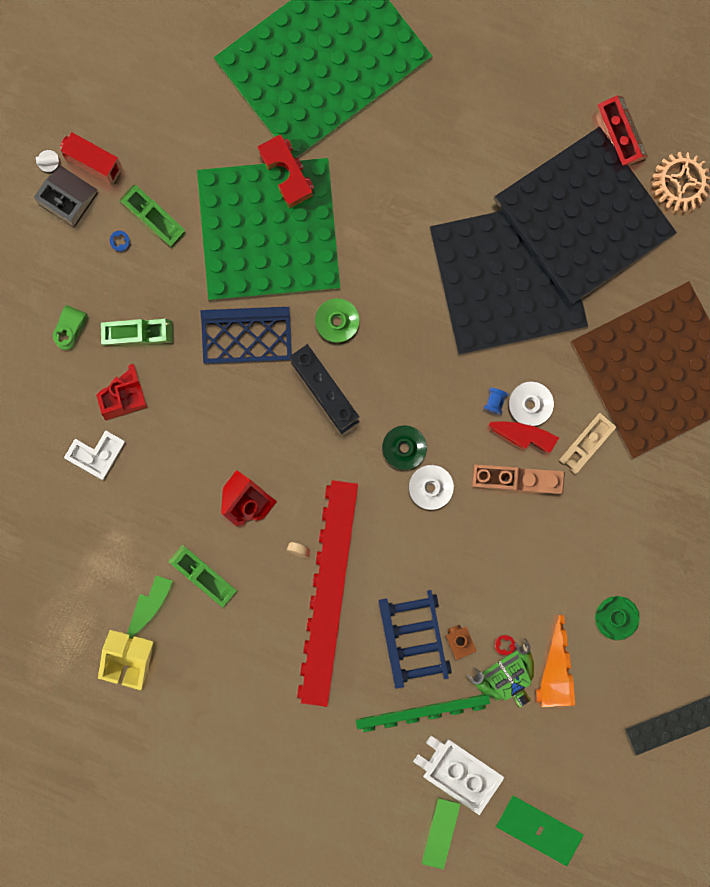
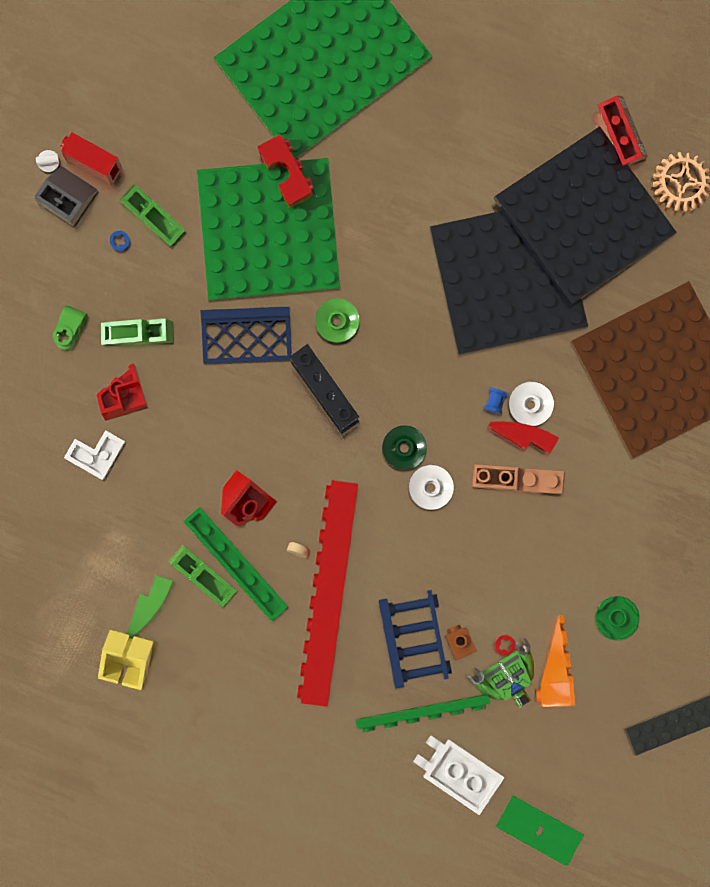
bright green slope [422,798,461,870] -> none
tan plate [559,413,616,475] -> none
none -> green plate [183,507,288,622]

